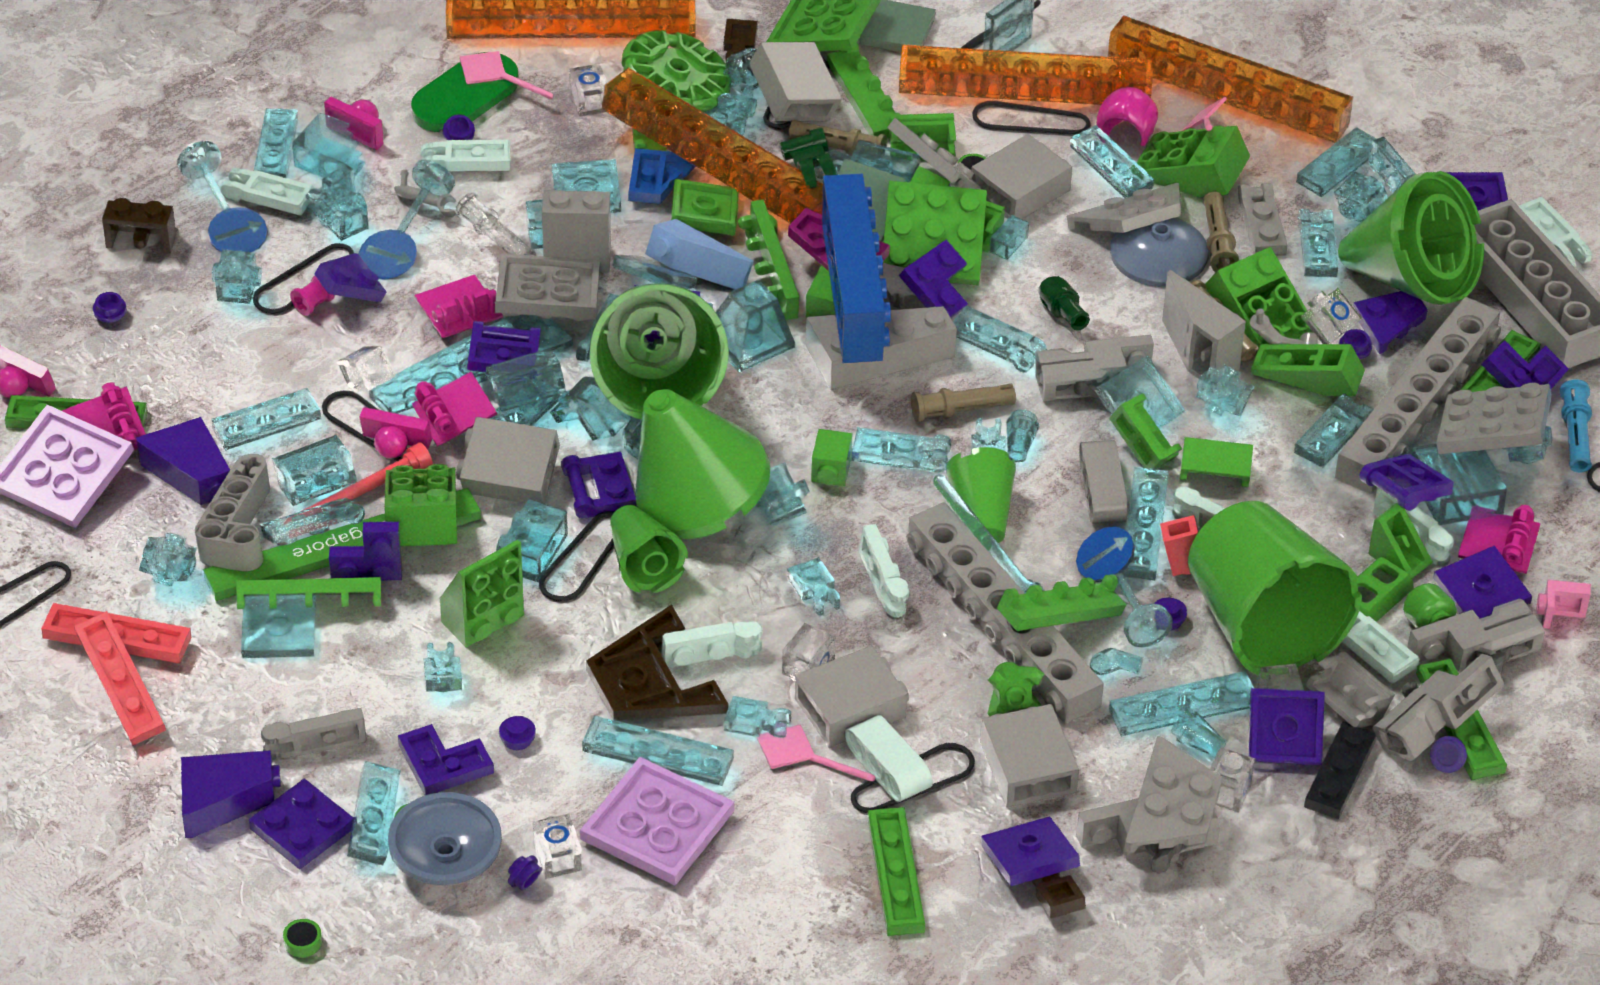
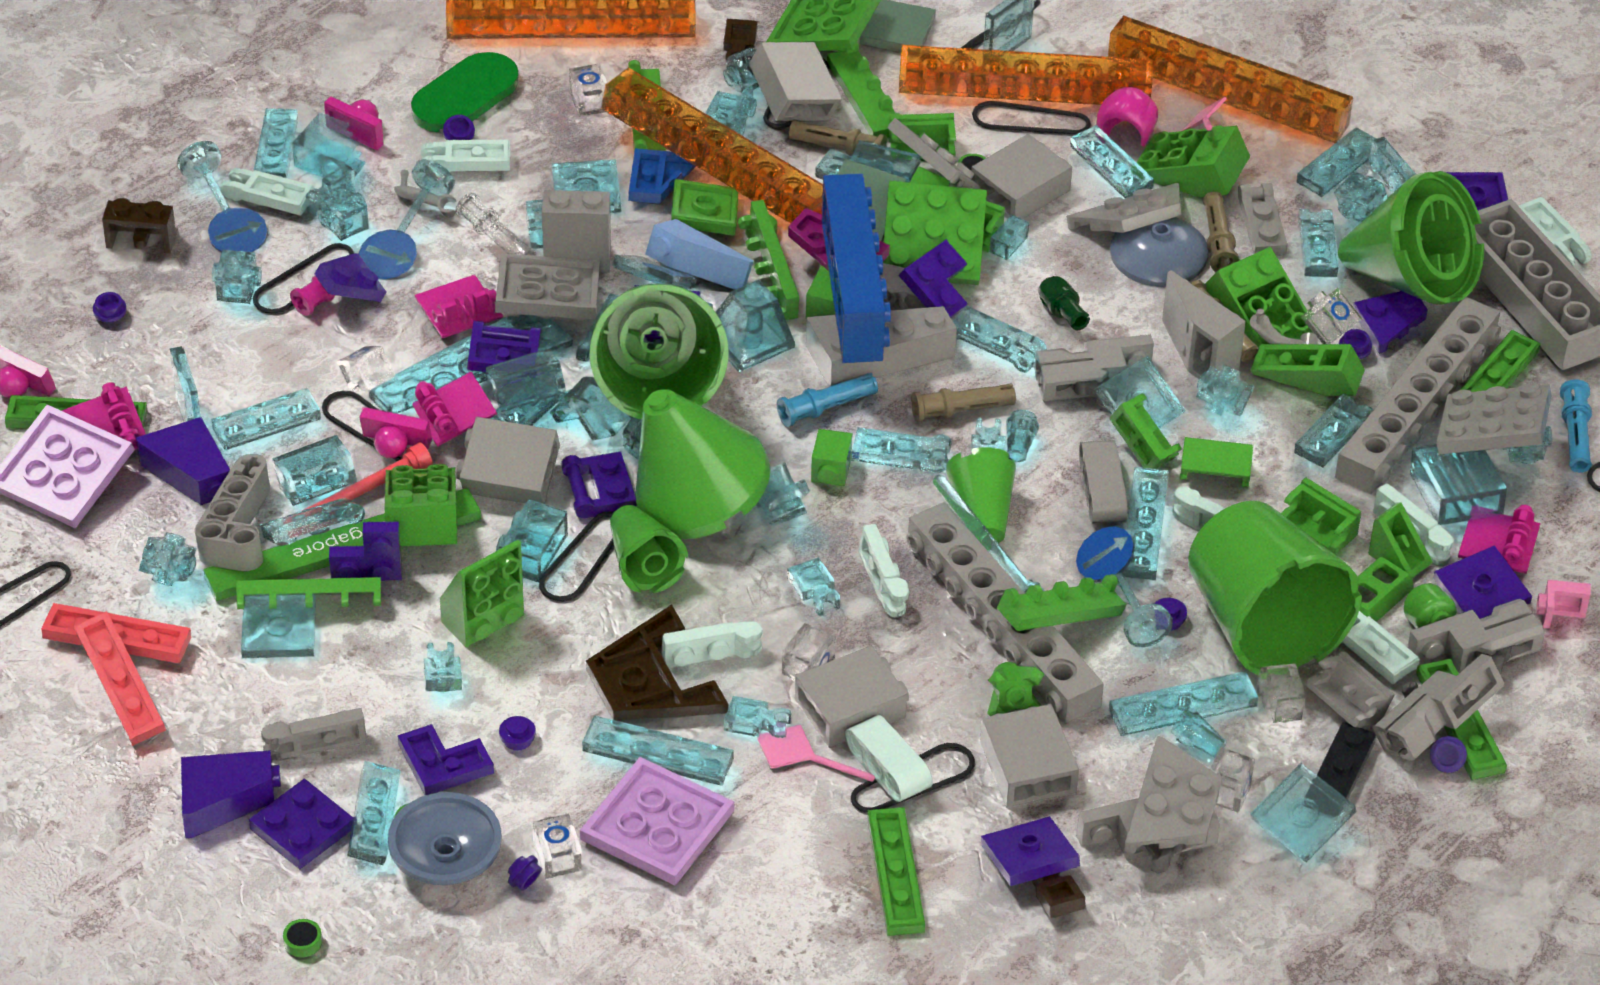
bright pink piece [460,51,554,99] -> none
bright green plate [621,30,731,114] -> none
dark green flag [779,127,837,189] -> none
clear light blue arm [1090,648,1143,676] -> none
coral brick [1160,515,1199,576] -> none
dark purple plate [1248,688,1325,766] -> none
dark purple plate [1359,454,1454,511] -> none
dark purple plate [1481,340,1569,390] -> none
none -> clear light blue tile [170,346,201,422]
none -> dark azure pin [776,373,878,427]
none -> clear light blue tile [1250,763,1357,863]
none -> bright green hinge [1281,477,1362,555]

